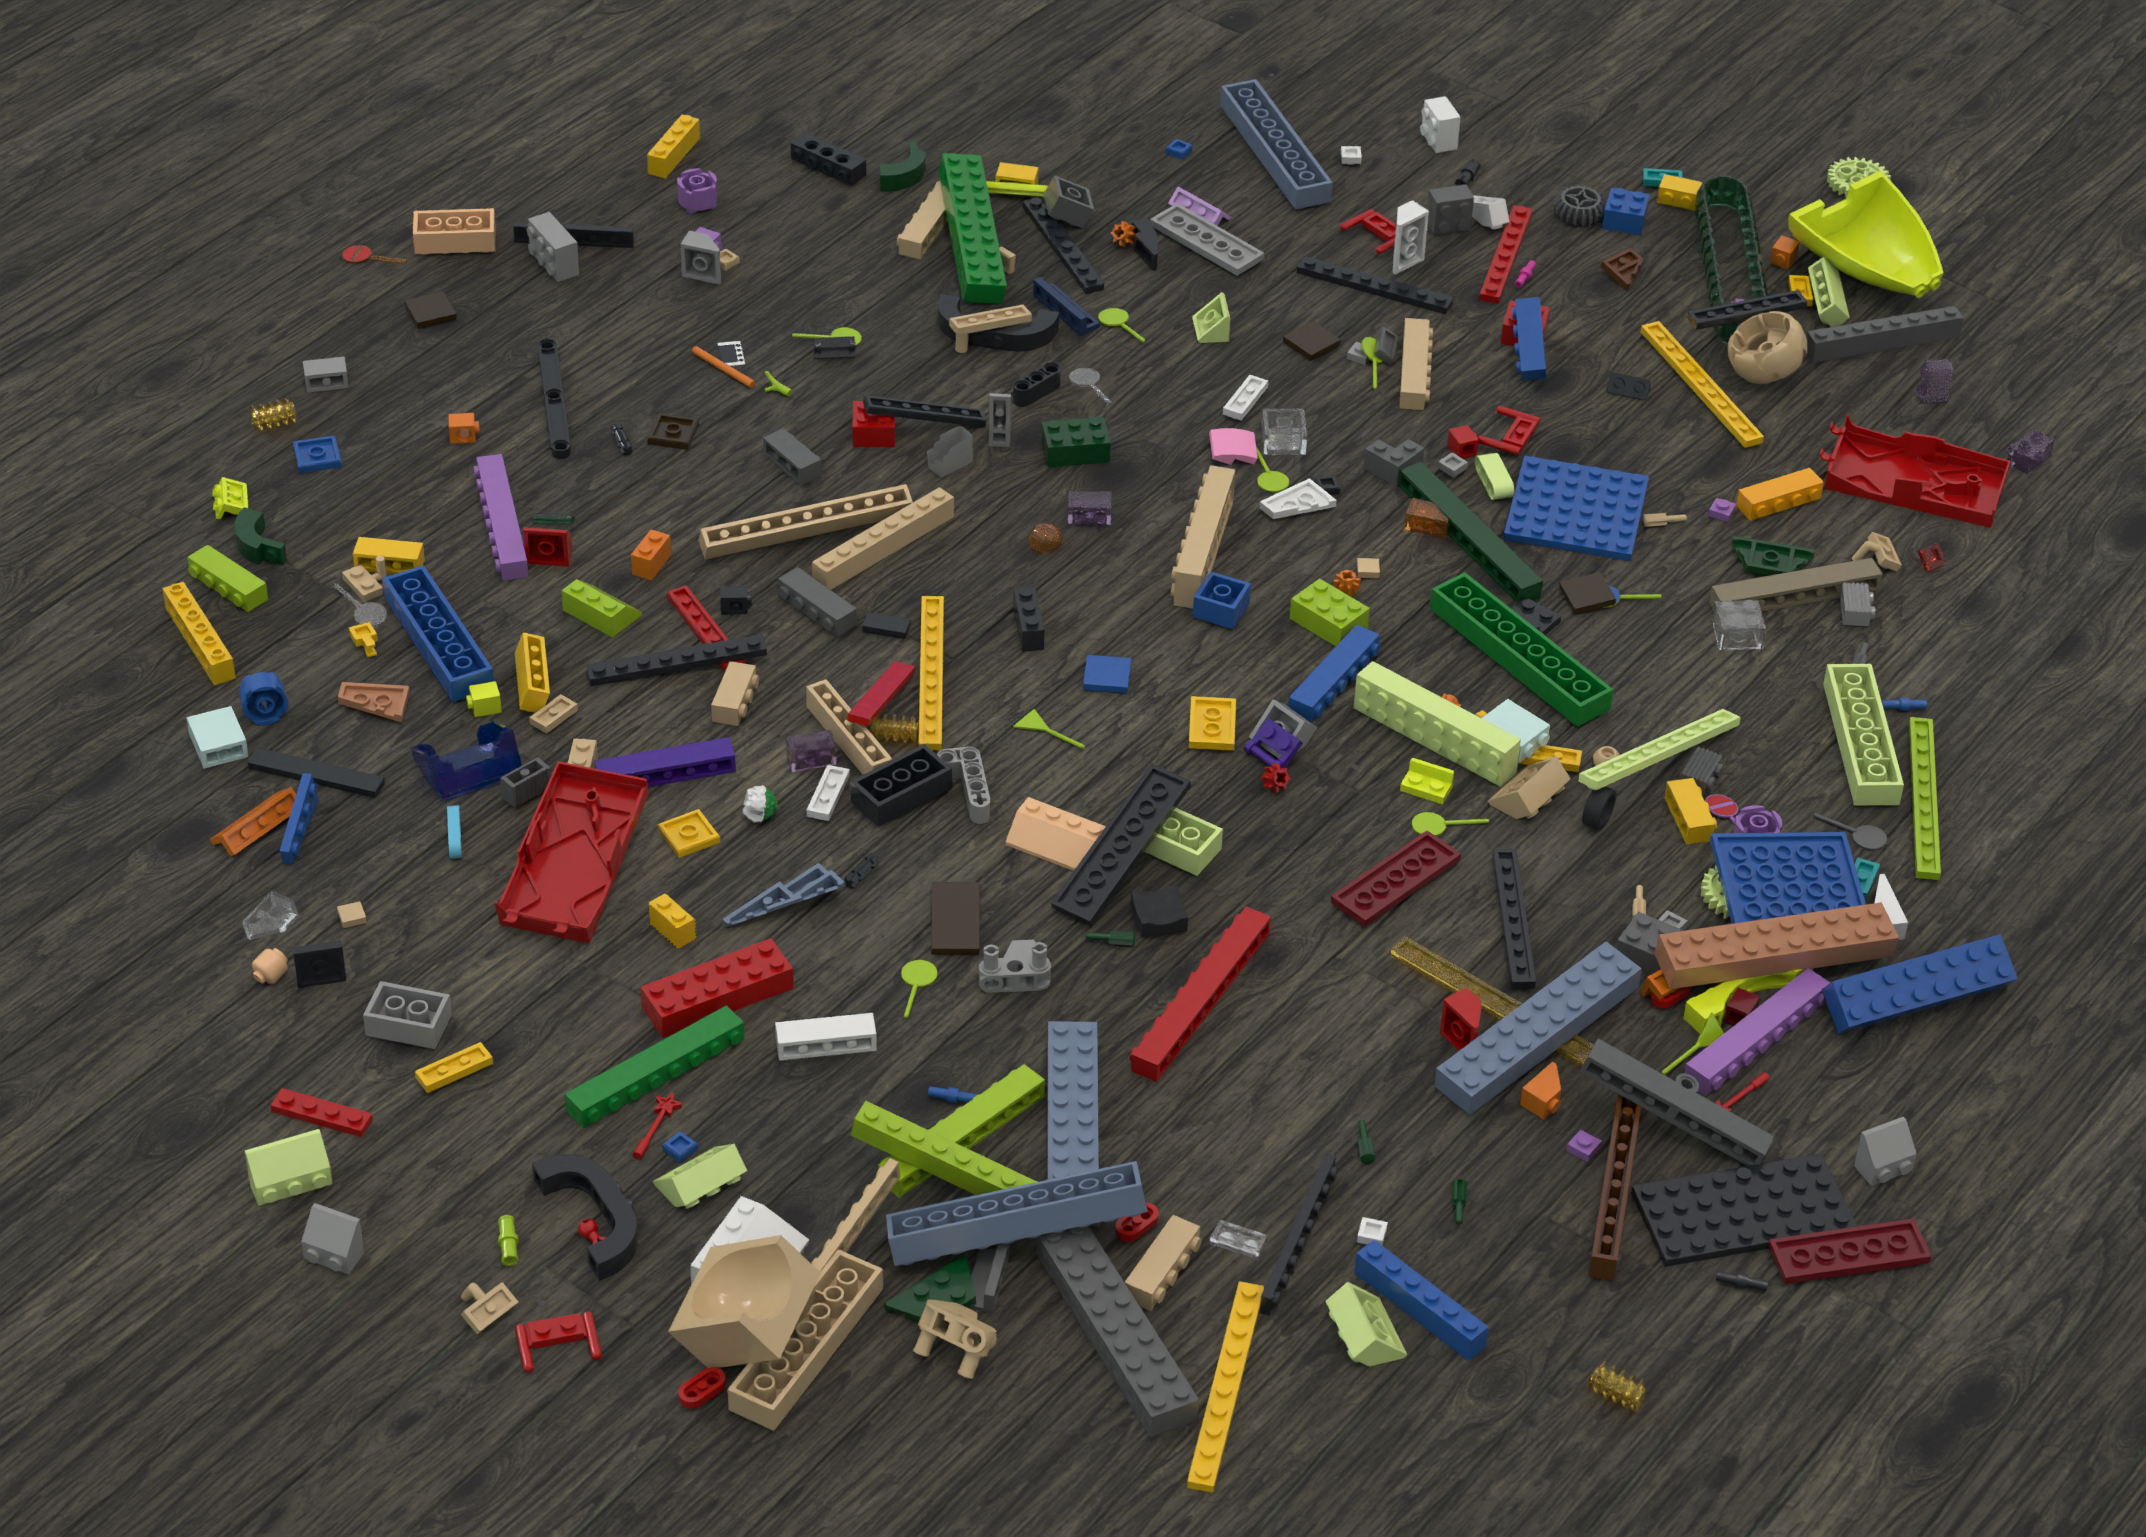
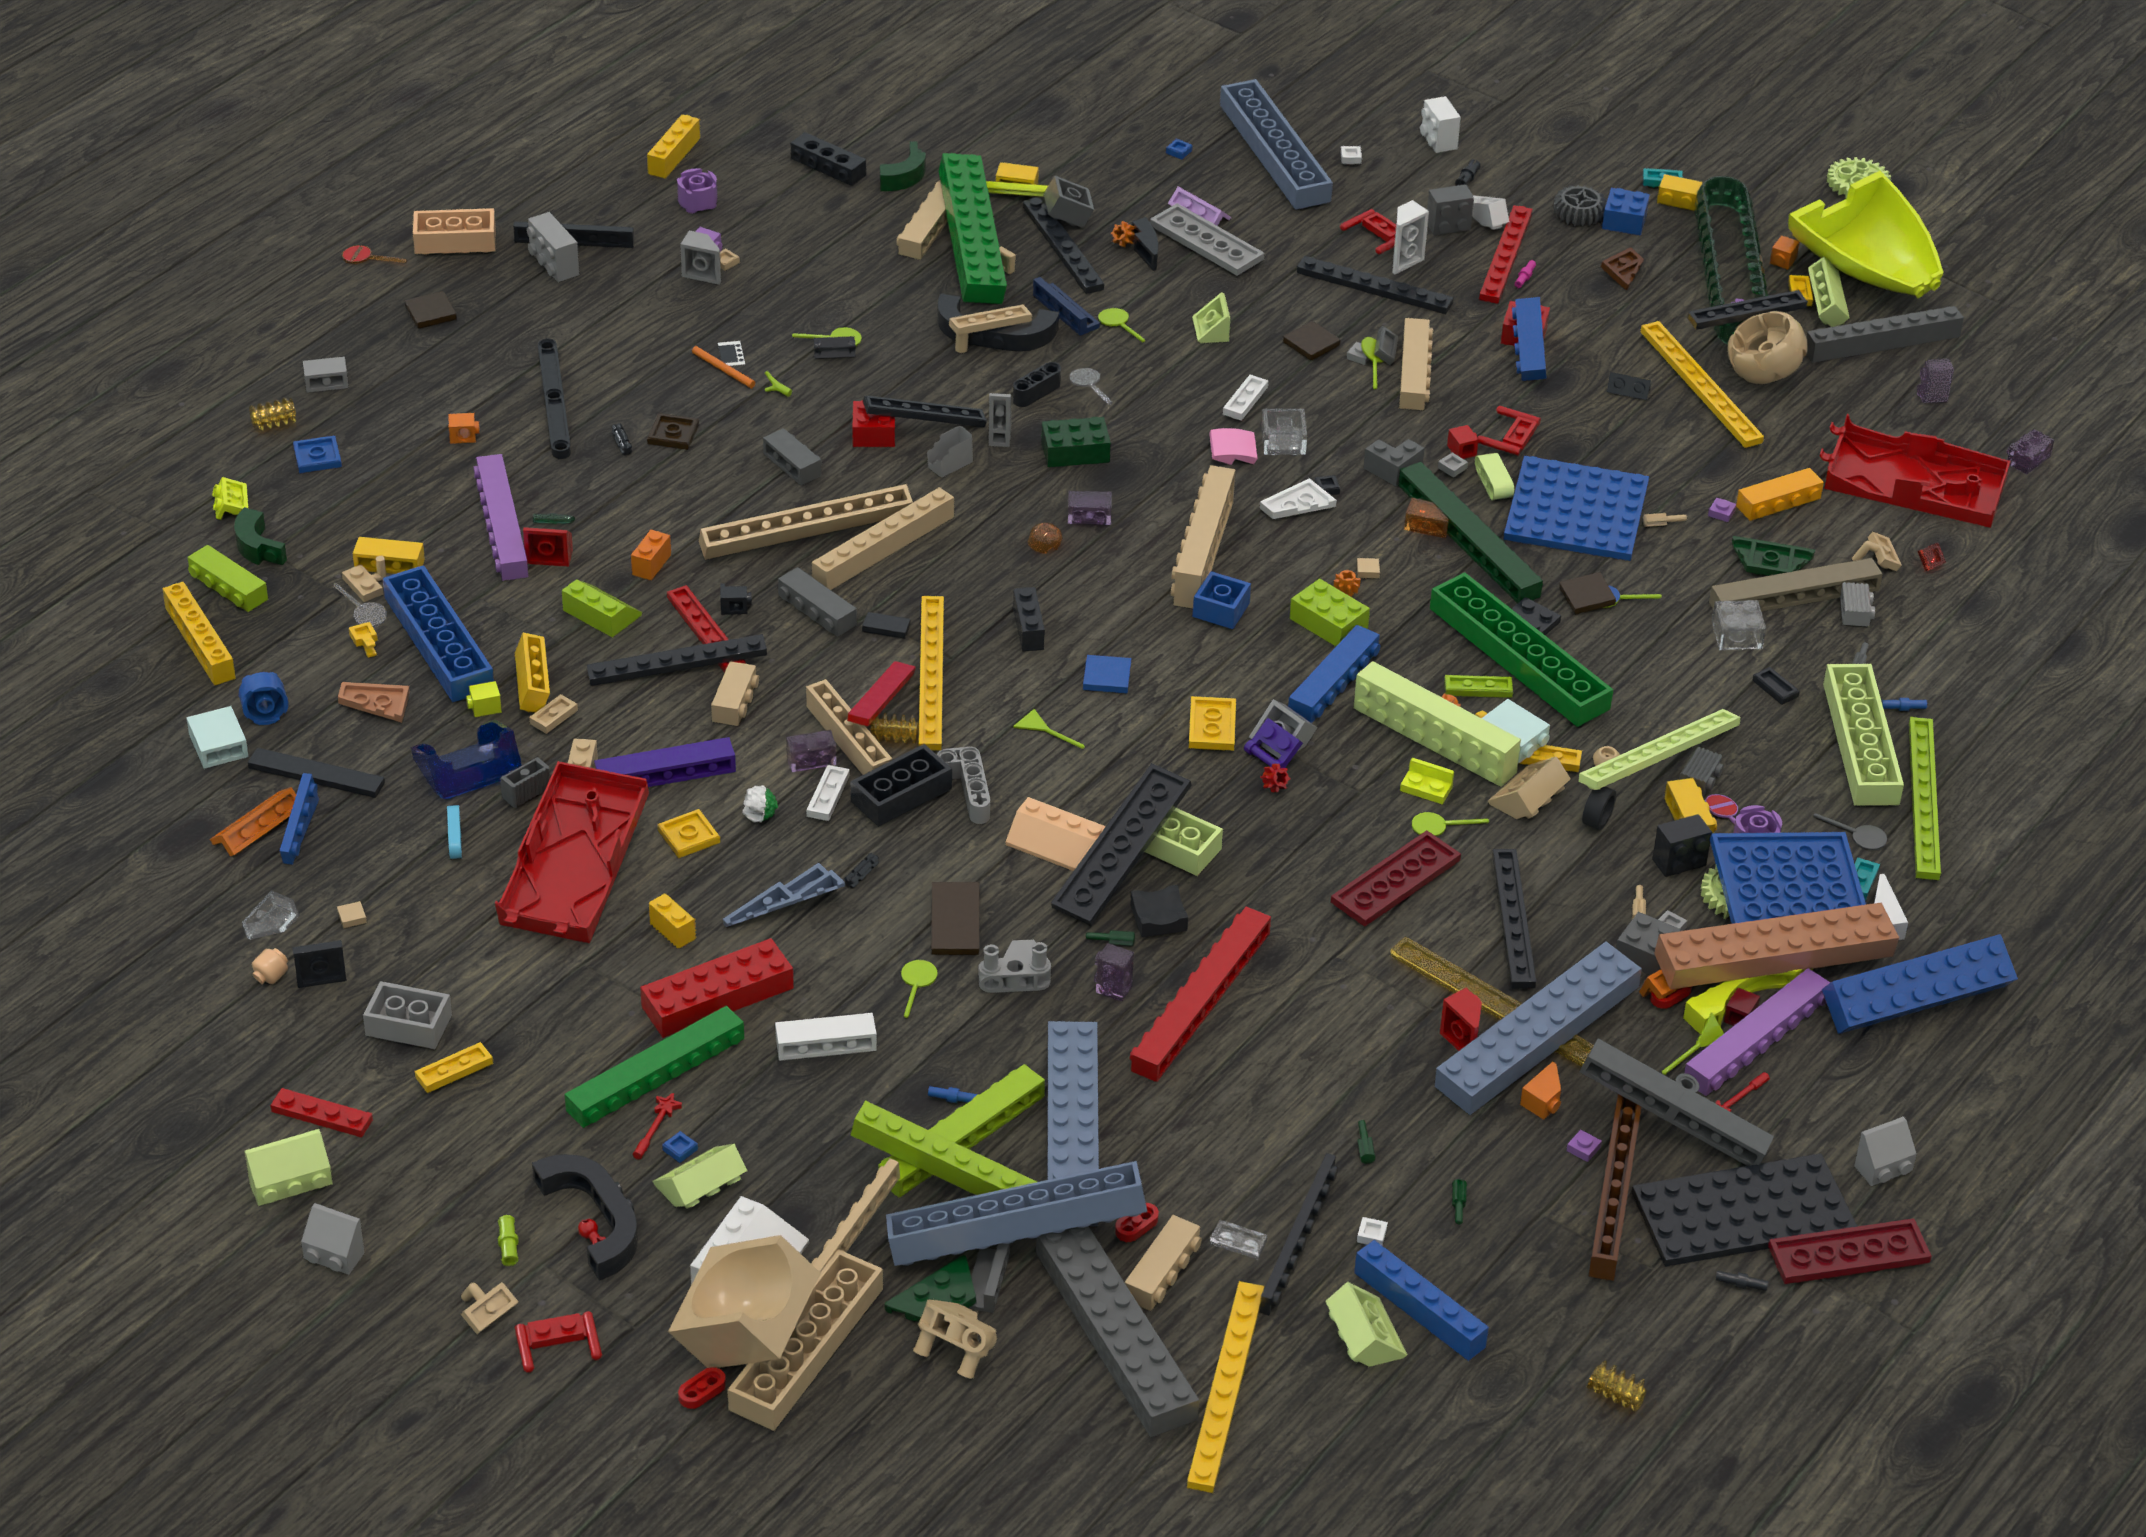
lime piece [1256,447,1289,493] -> none
none -> clear purple brick [1094,943,1134,1001]
none -> lime tile [1444,675,1513,698]
none -> black brick [1652,814,1712,877]
none -> black tile [1752,667,1800,705]

